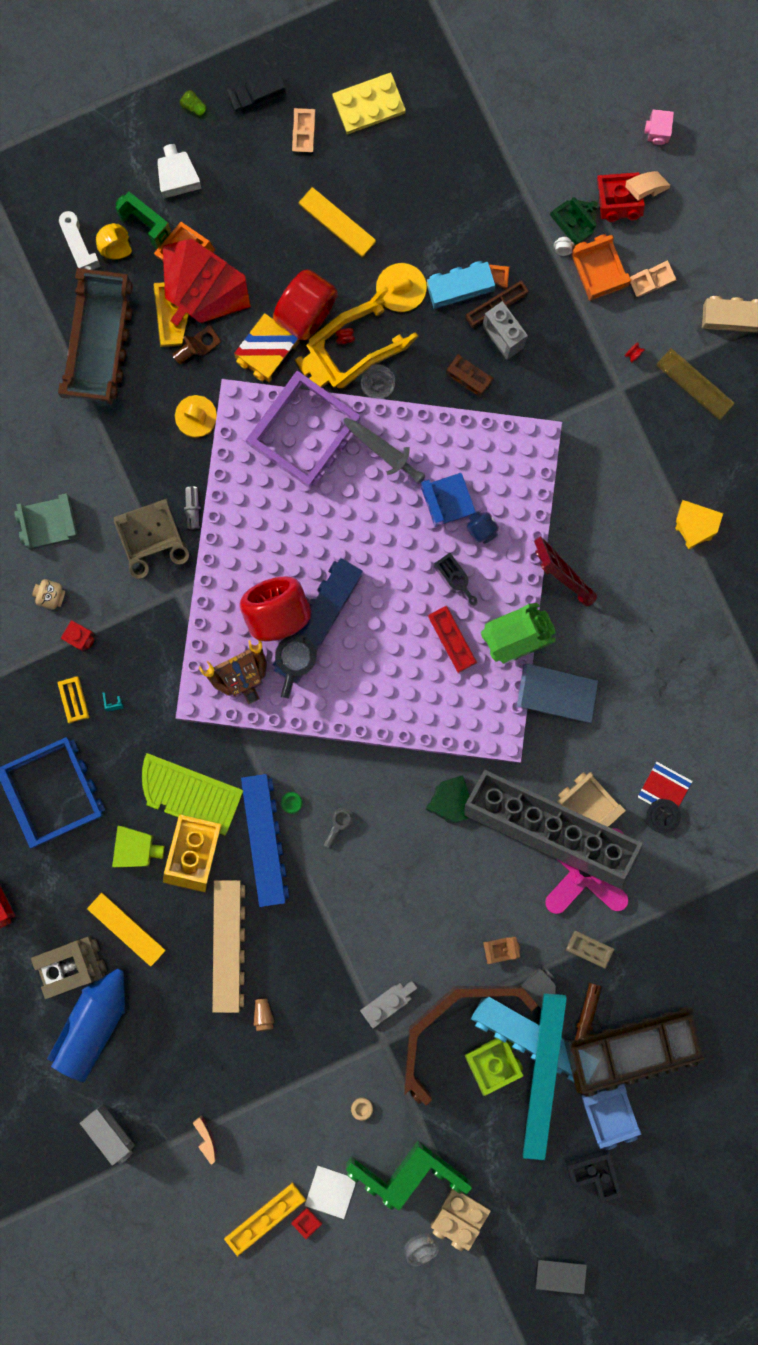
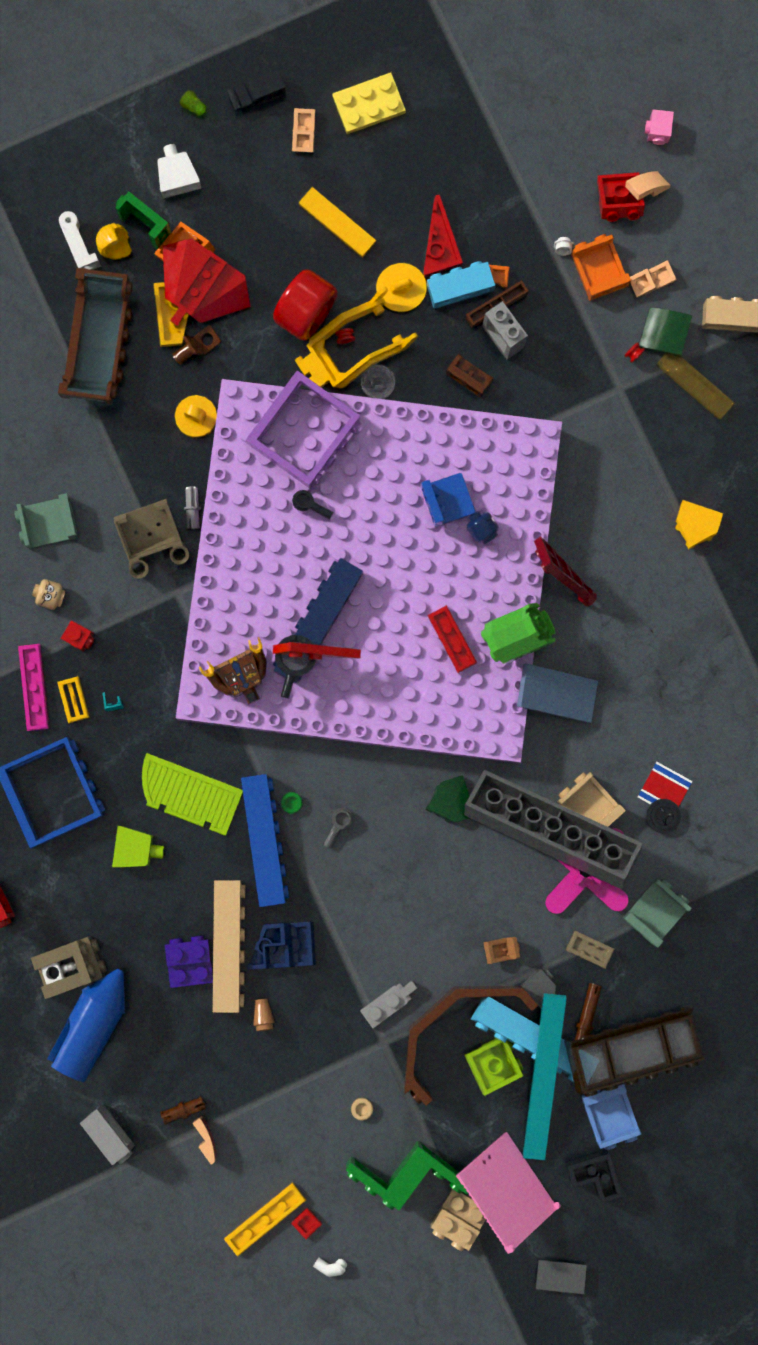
yellow tile [87,893,166,967] -> none
yellow slope [163,814,221,892] -> none
panel [234,313,299,383] -> none
red wheel [239,576,311,642] -> none
white sticker [305,1166,356,1219] -> none
dark grey sword [343,418,425,484] -> none
clear piece [404,1233,440,1266] -> none
black piece [434,553,477,608] -> none
dark green slope [550,197,598,246] -> none
none -> dark pink tile [18,644,50,732]
none -> reddish brown pin [160,1096,206,1125]
none -> dark purple plate [165,935,213,988]
none -> dark blue slope [247,922,316,970]
none -> red wing [273,642,361,660]
none -> black plate [292,490,334,520]
none -> white arm [313,1258,347,1277]
none -> red wing [423,194,463,278]
none -> bright pink door [456,1132,561,1254]
none -> sand green panel [623,879,692,948]
none -> dark green slope [639,307,692,357]

